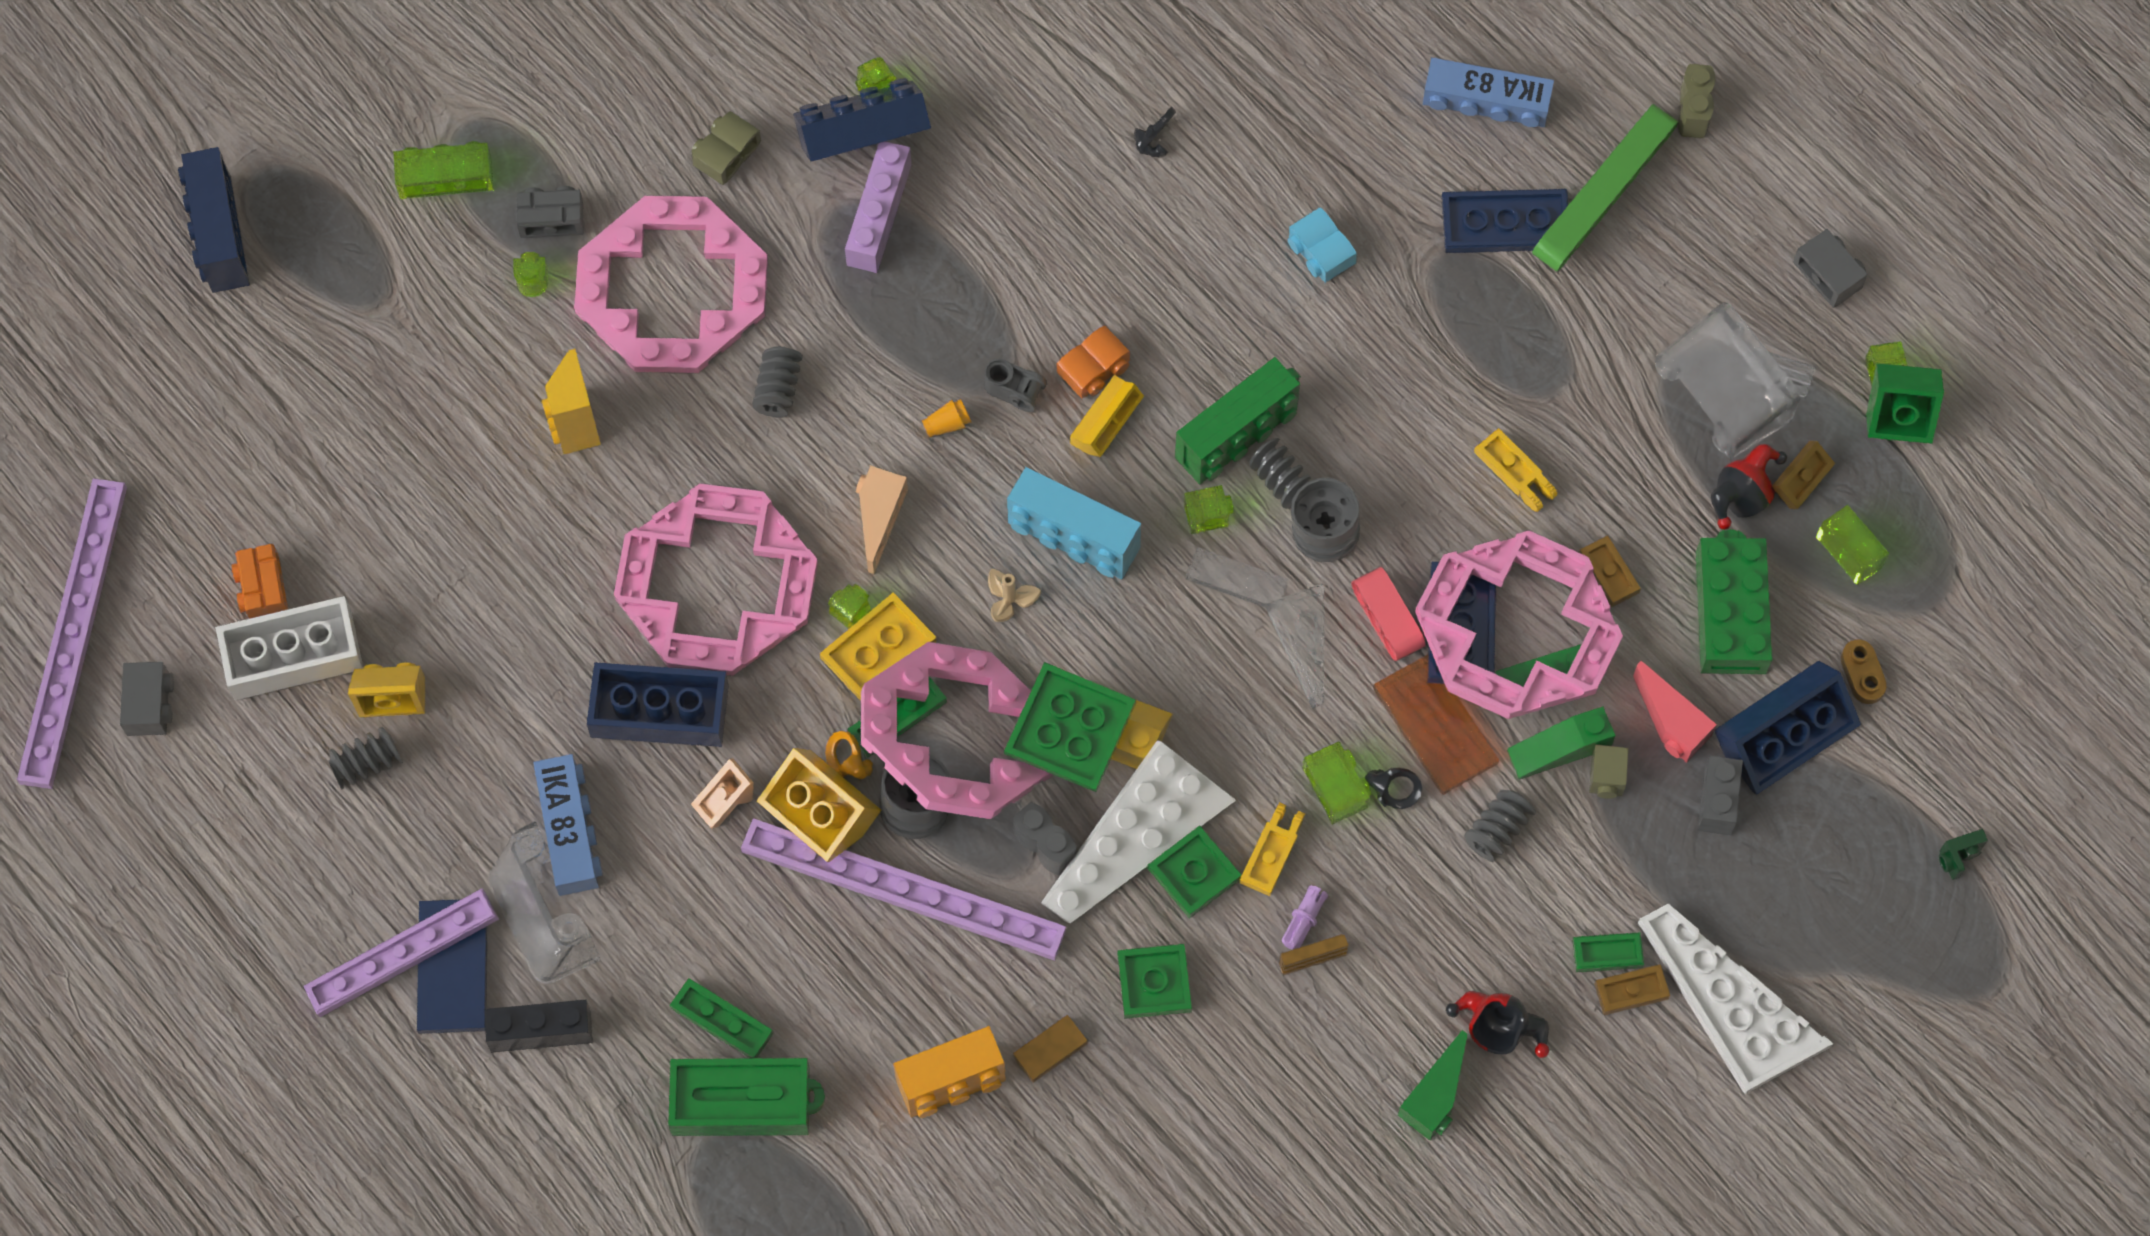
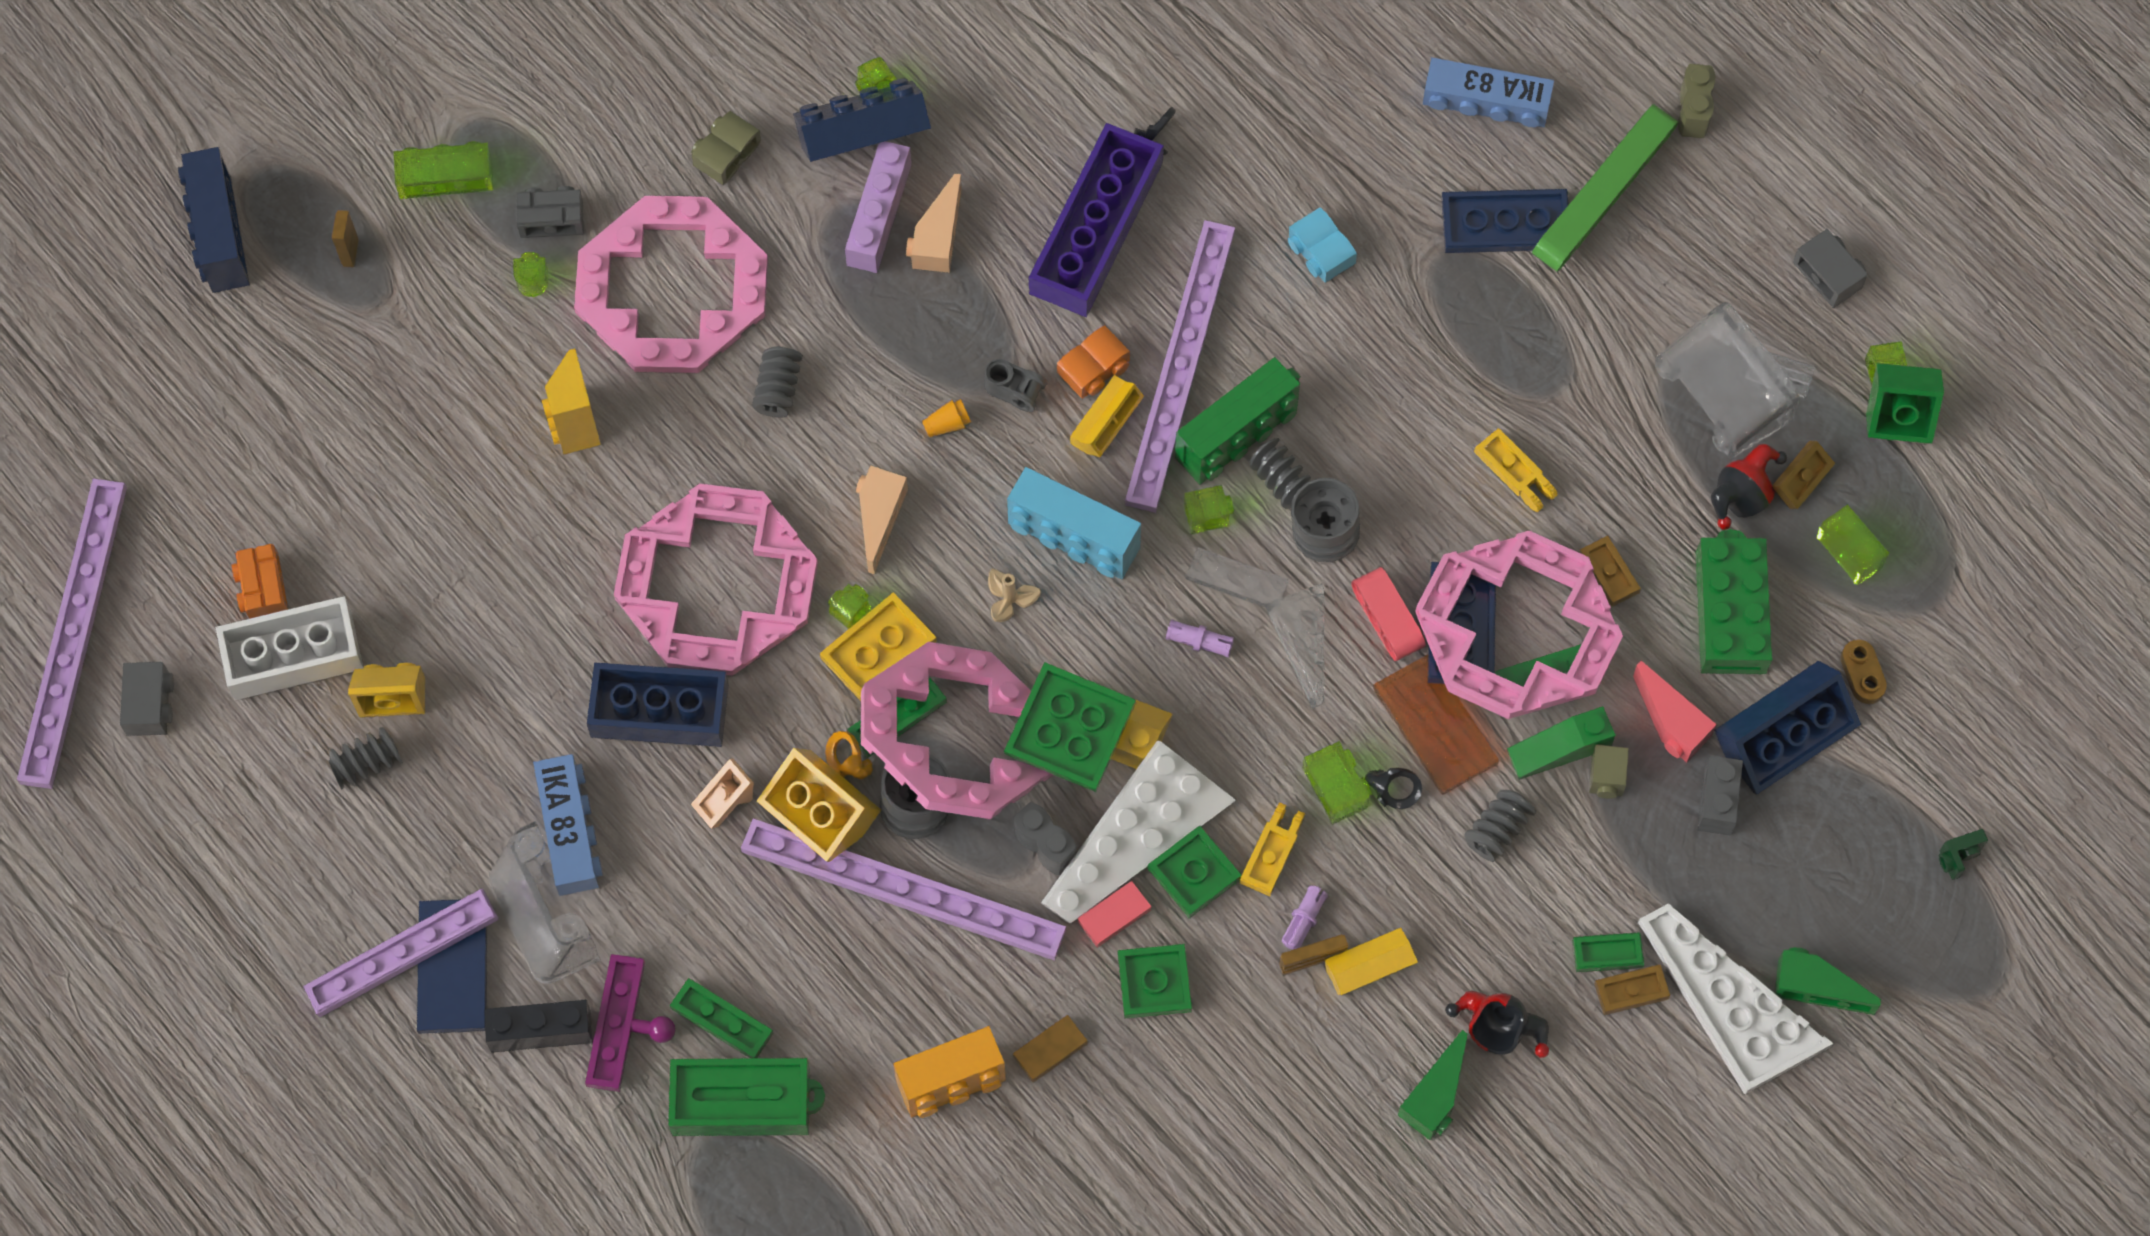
none -> pearl gold tile [332,210,359,267]
none -> magenta plate [585,954,676,1092]
none -> light nougat slope [906,174,962,273]
none -> dark purple brick [1028,123,1164,318]
none -> coral tile [1078,881,1152,948]
none -> lavender plate [1125,220,1235,513]
none -> lavender pin [1165,619,1234,657]
none -> yellow piece [1325,927,1418,995]
none -> green slope [1774,947,1881,1015]

